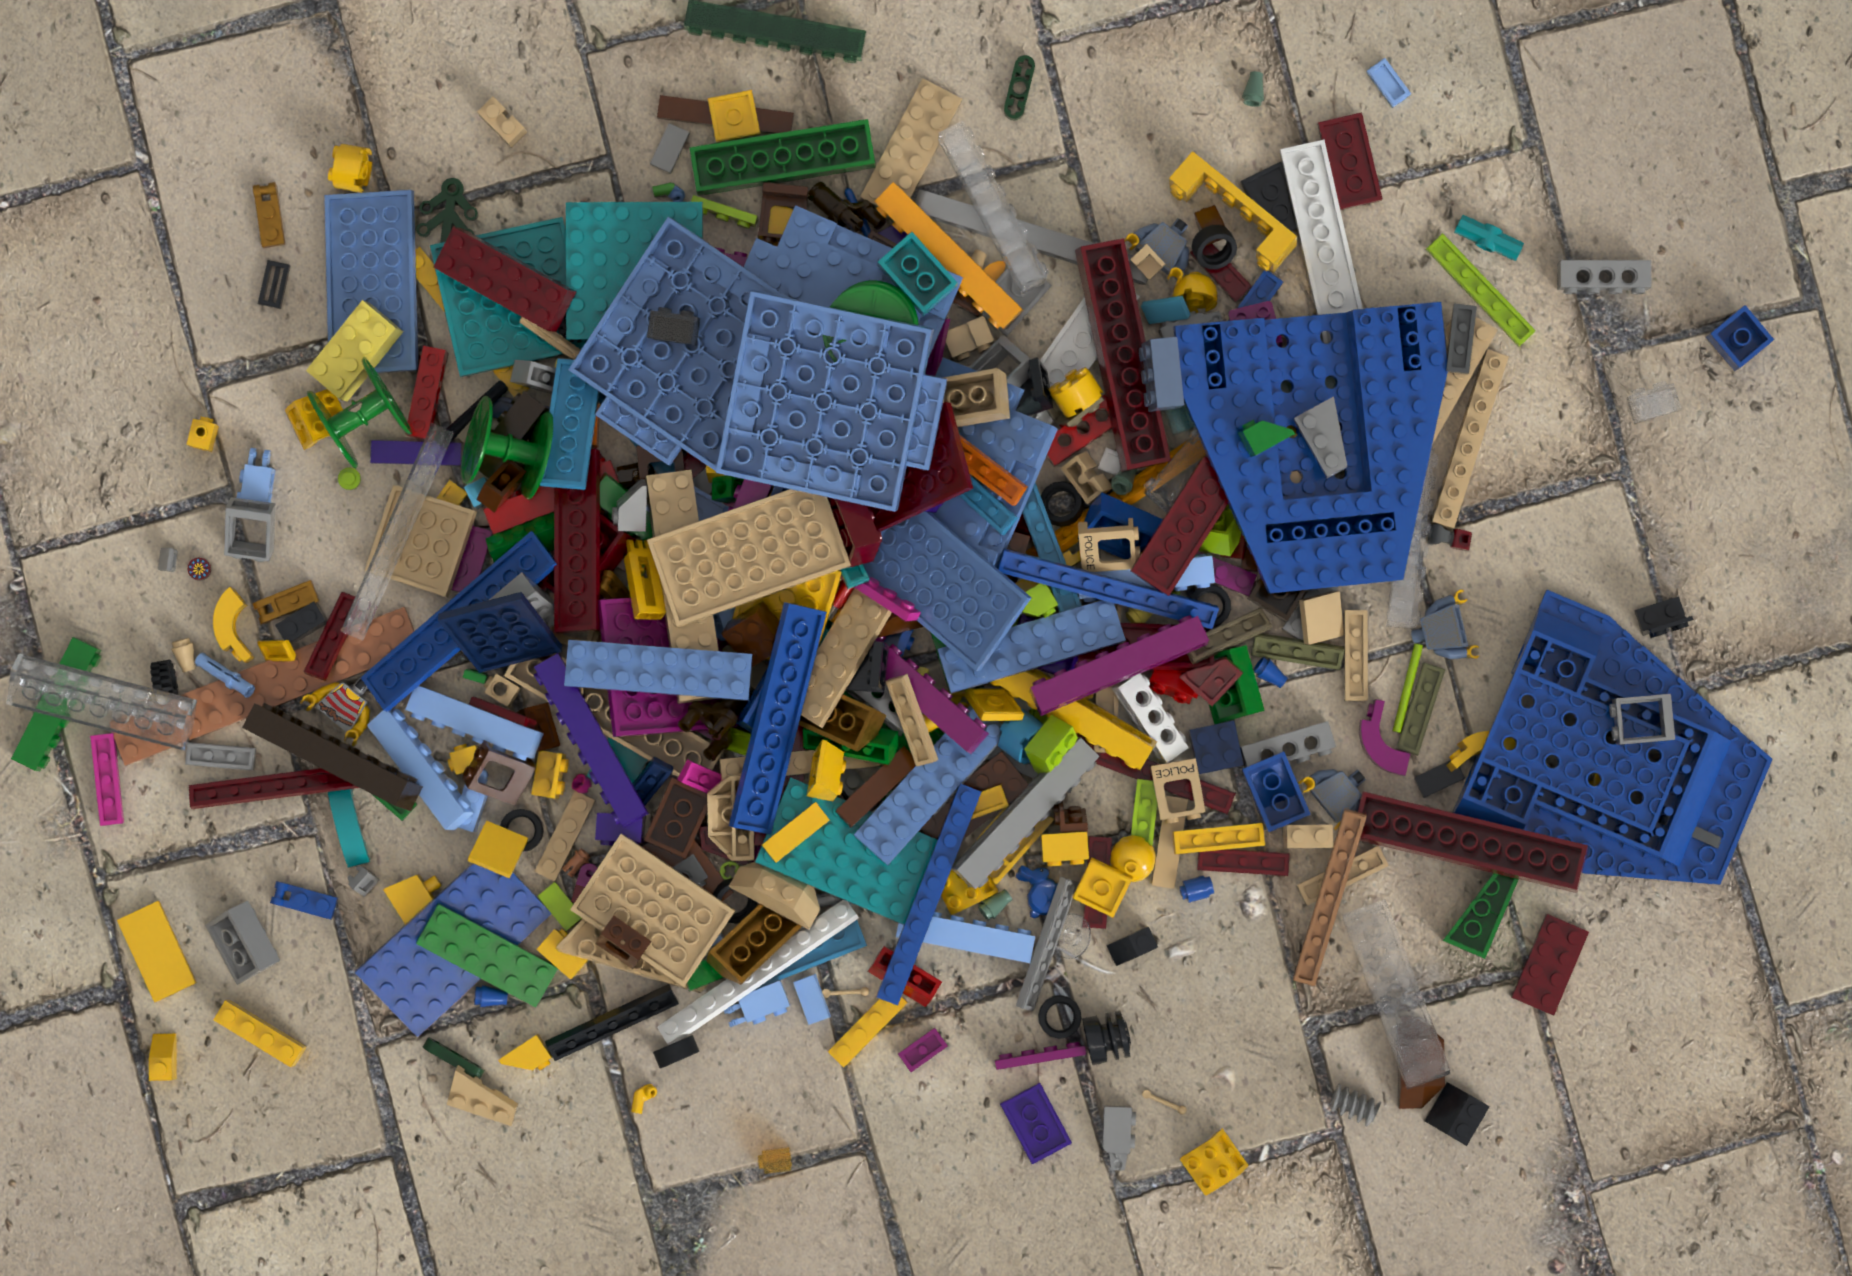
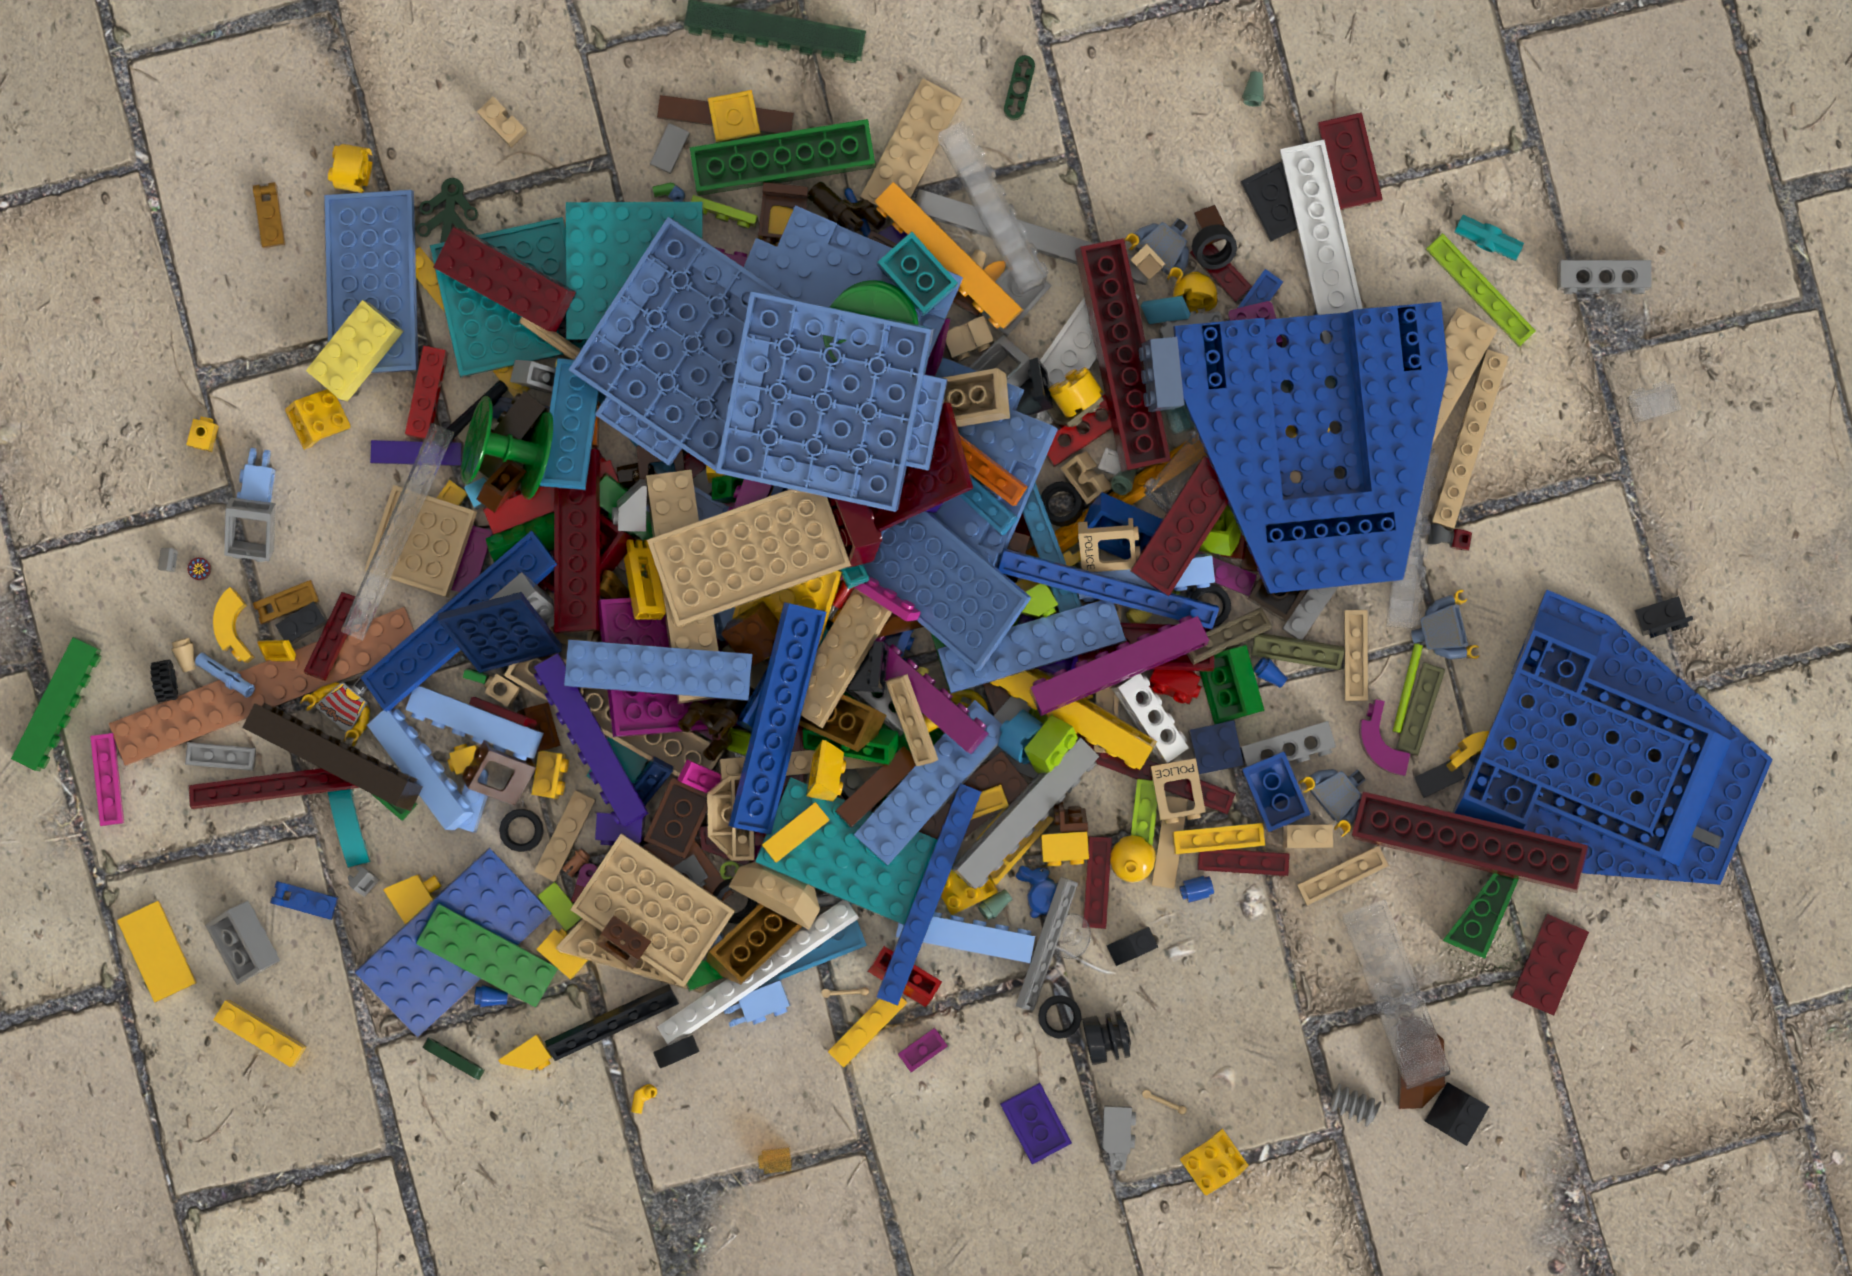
clear brick [6,654,197,751] -> none
yellow slope [149,1033,177,1081] -> none
black tile [258,260,291,309] -> none
green piece [307,357,413,469] -> none
lime plate [338,467,361,490] -> none
tan wing [447,1065,518,1126] -> none
yellow tile [468,820,528,879] -> none
dark pink hinge [572,774,592,794] -> none
clear smoke brick [647,307,701,346] -> none
light blue tile [793,974,831,1025] -> none
yellow tile [964,689,1024,721] -> none
magenta plate [995,1042,1086,1070] -> none
yellow tile [1072,857,1133,918] -> none
yellow plate [1169,151,1297,273] -> none
dark red wing [1179,657,1243,706] -> none
green slope [1238,419,1295,457] -> none
light grey wing [1293,397,1347,478] -> none
medium nougat tile [1293,808,1367,986] -> none
tan tile [1299,590,1344,645] -> none
light blue tile [1366,58,1411,108] -> none
dark grey plate [1446,303,1477,375] -> none
light grey window [1609,694,1675,745] -> none
blue brick [1706,305,1775,372] -> none

